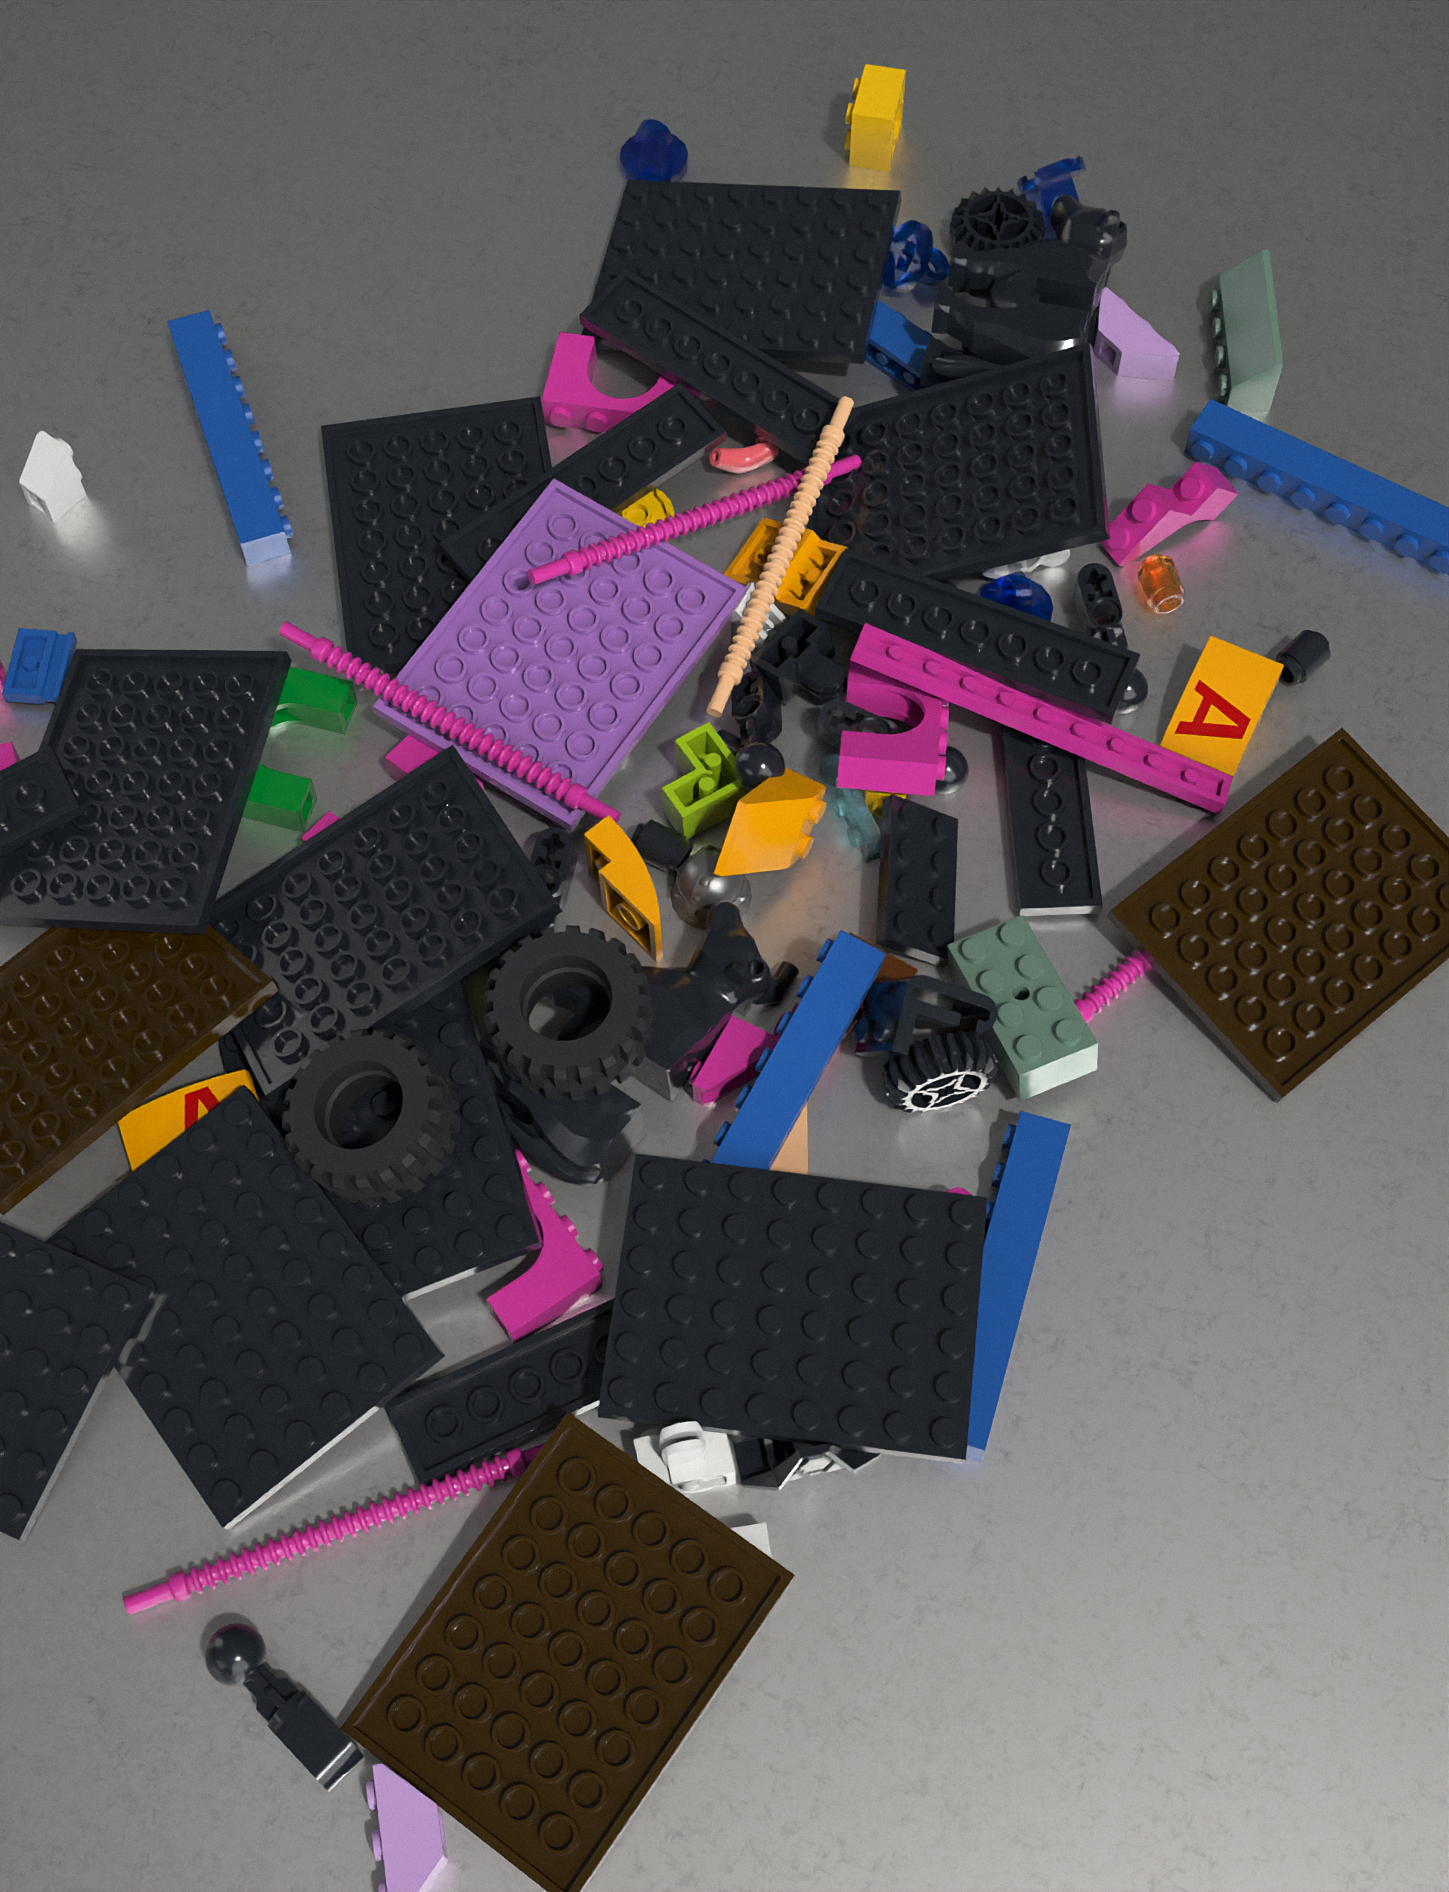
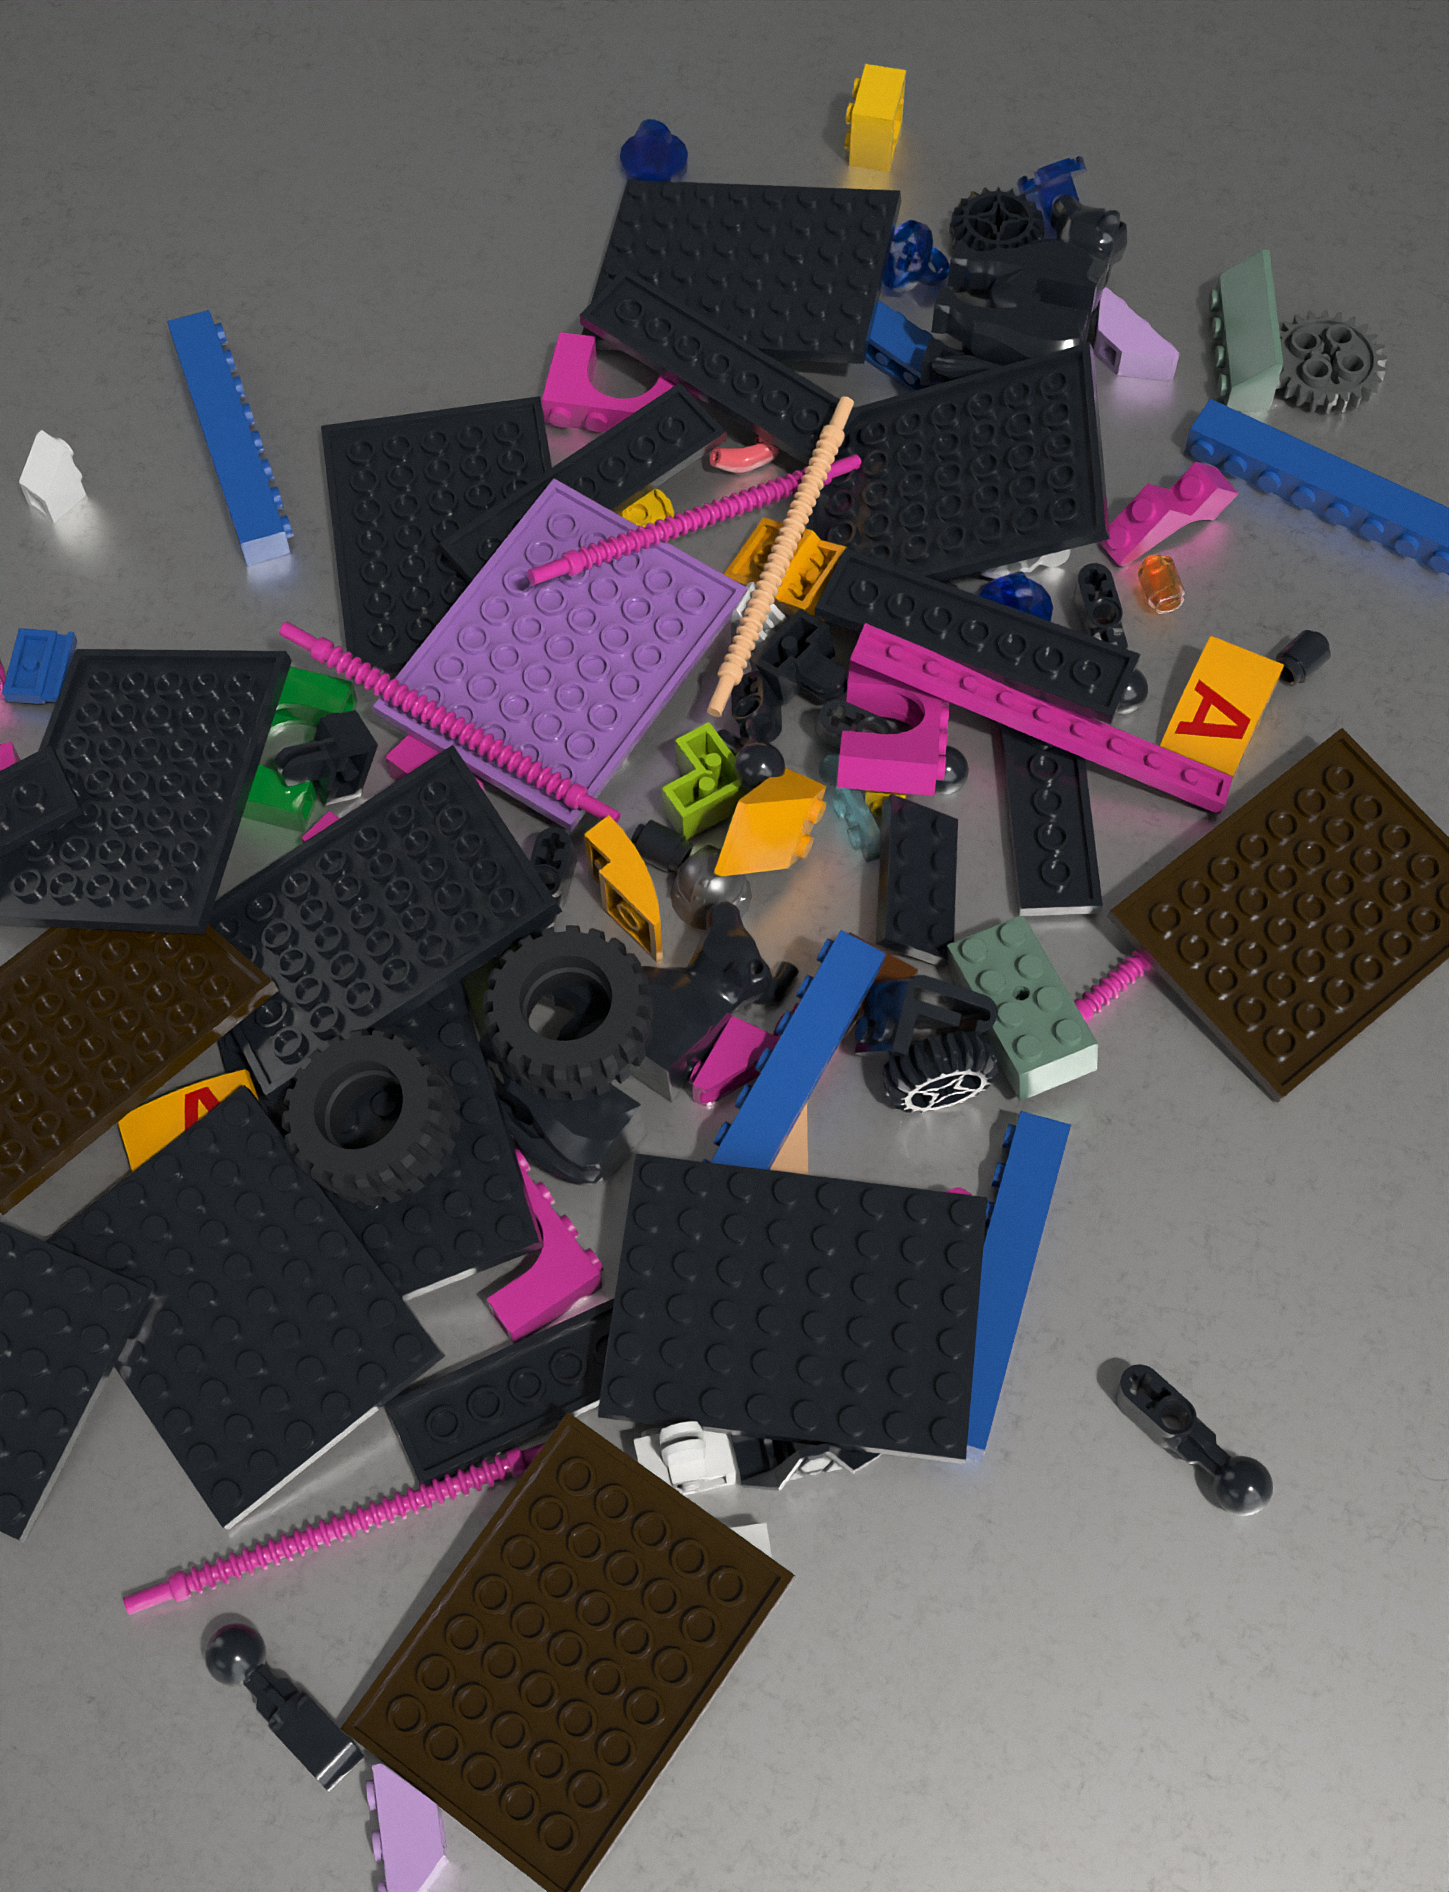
none -> black brick [274,710,378,806]
none -> black beam [1115,1364,1273,1516]
none -> dark grey gear [1276,310,1388,414]

